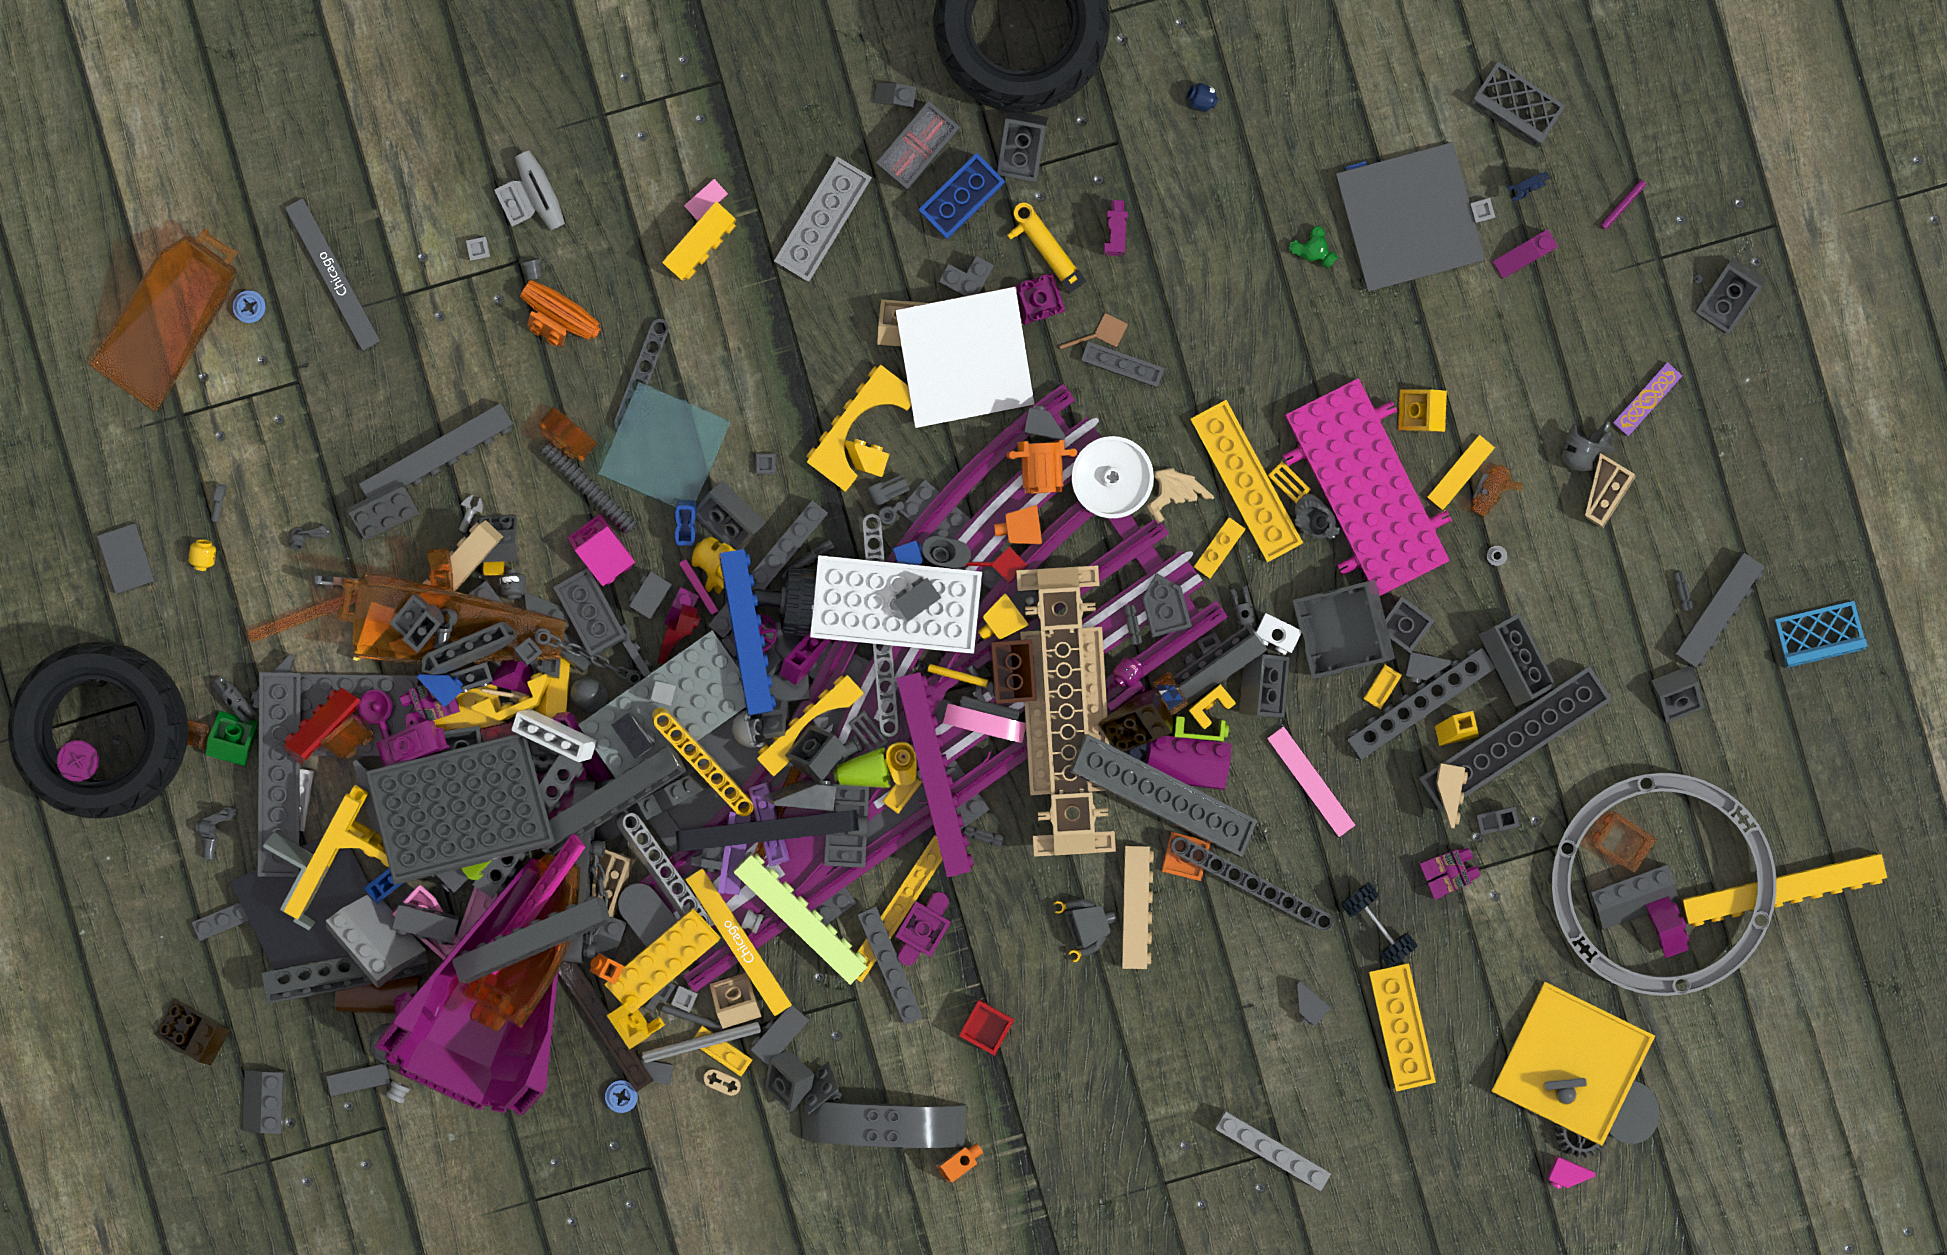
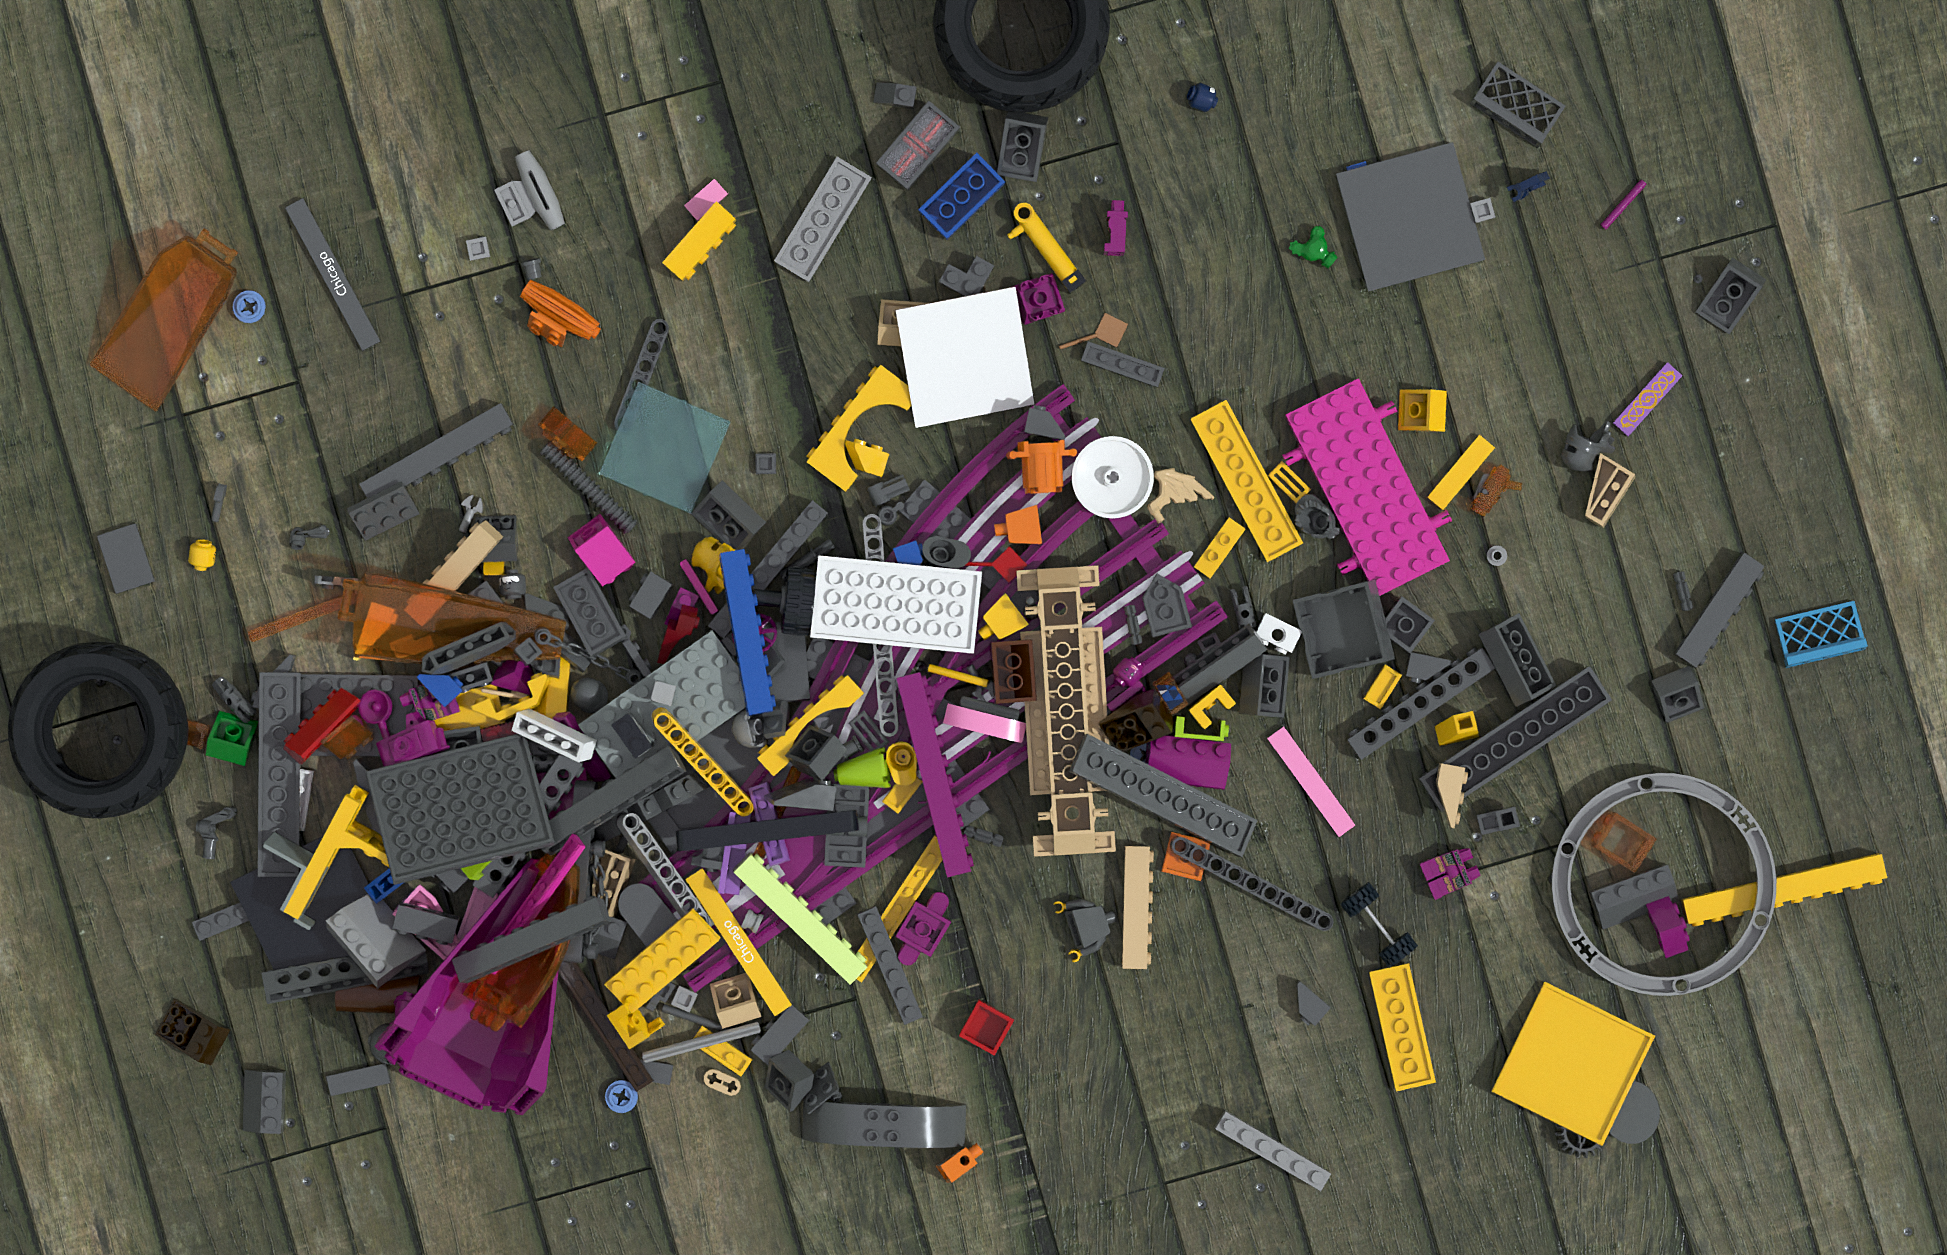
magenta tile [57,740,99,781] -> none
light grey wheel [385,1080,411,1103] -> none
dark grey brick [390,593,444,653] -> none
clear orange slope [427,548,453,593] -> none
dark grey connector [433,608,457,649] -> none
orange brick [589,953,624,984] -> none
blue brick [675,500,696,546] -> none
magenta slope [779,631,832,685] -> none
dark grey brick [894,577,942,622] -> none
magenta slope [1493,229,1558,279] -> none
dark grey tile [1544,1078,1587,1105] -> none
dark pink slope [1547,1156,1596,1189] -> none

